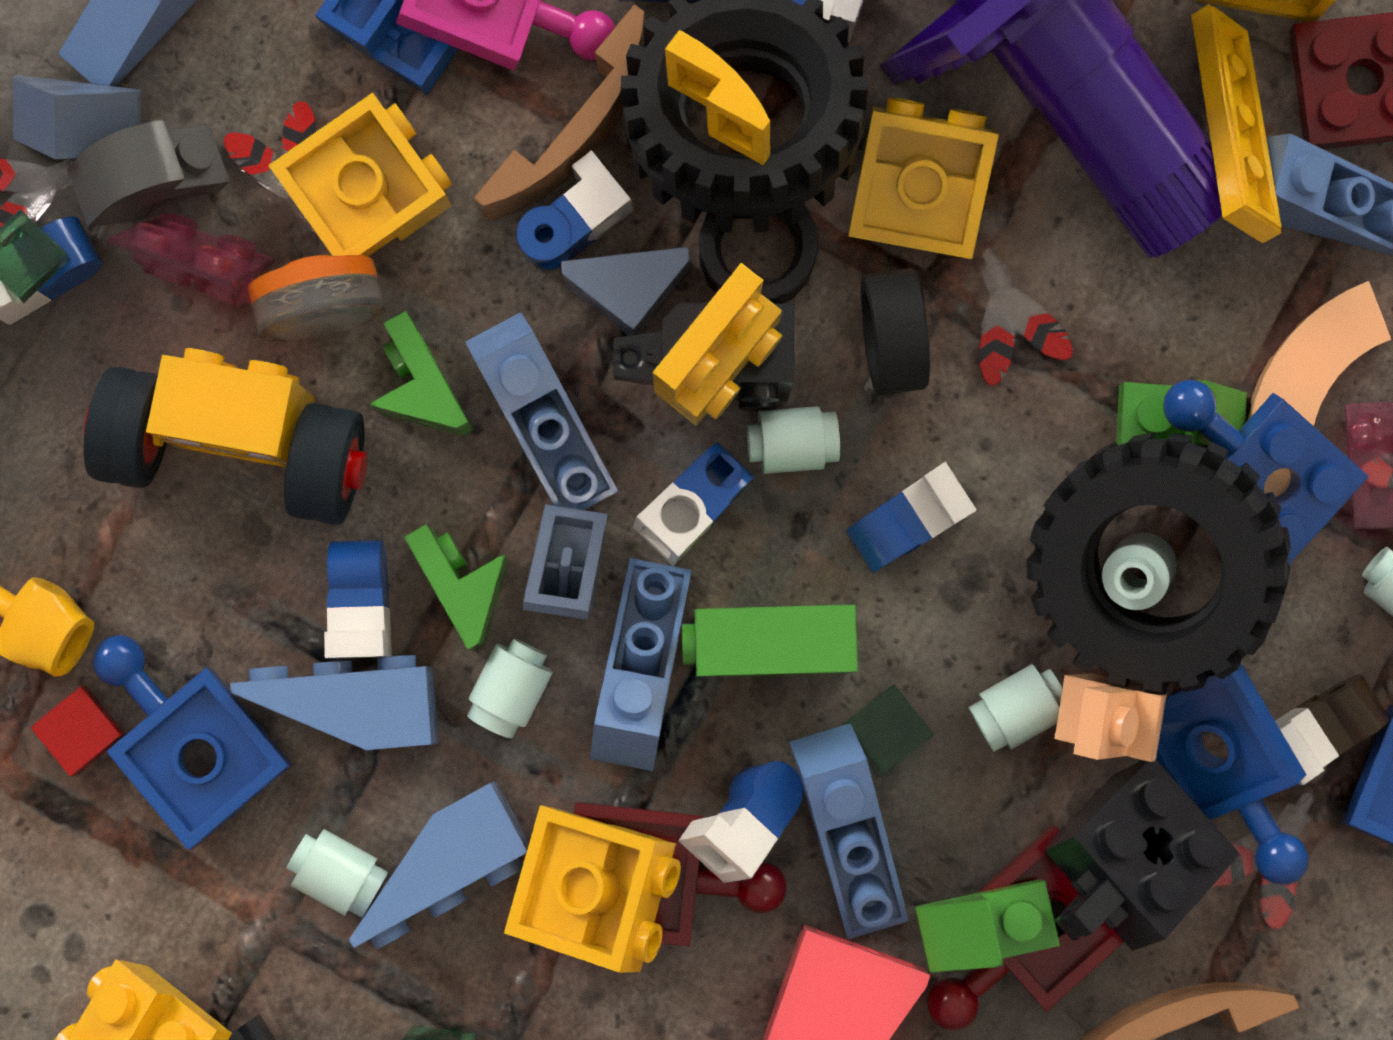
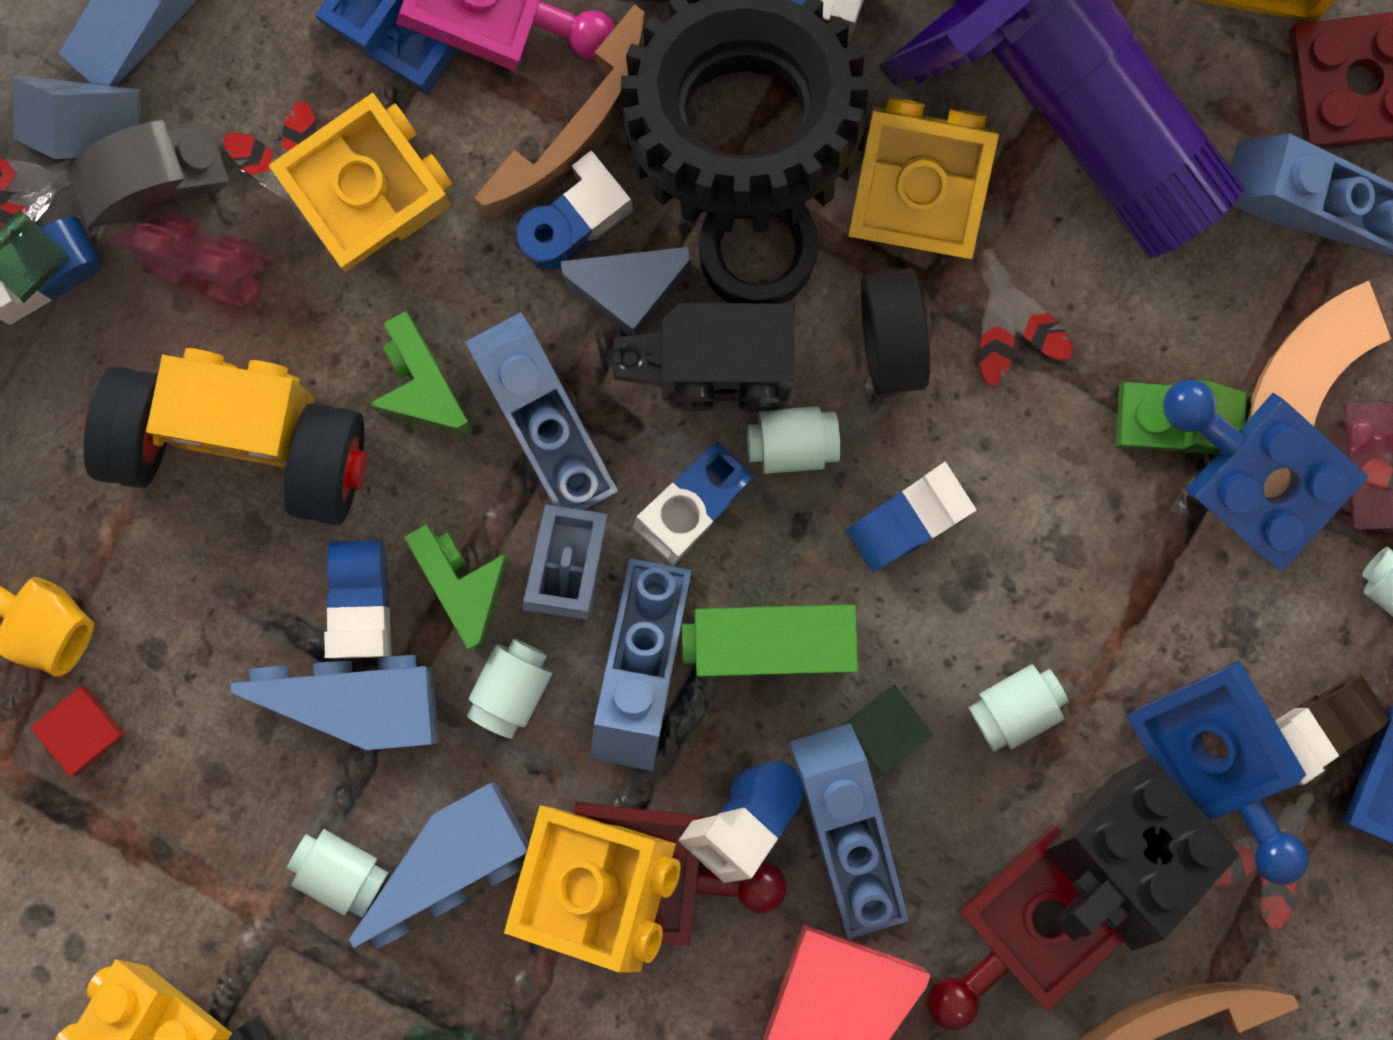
blue plate [92,635,293,850] -> none
clear piece [247,255,386,342] -> none
yellow plate [653,263,783,426] -> none
yellow slope [665,30,770,165] -> none
bright green slope [915,879,1060,973] -> none
black tyre [1027,433,1291,695] -> none
light nougat brick [1054,673,1167,762] -> none
light aqua brick [1102,533,1177,610] -> none
yellow tile [1191,4,1282,244] -> none

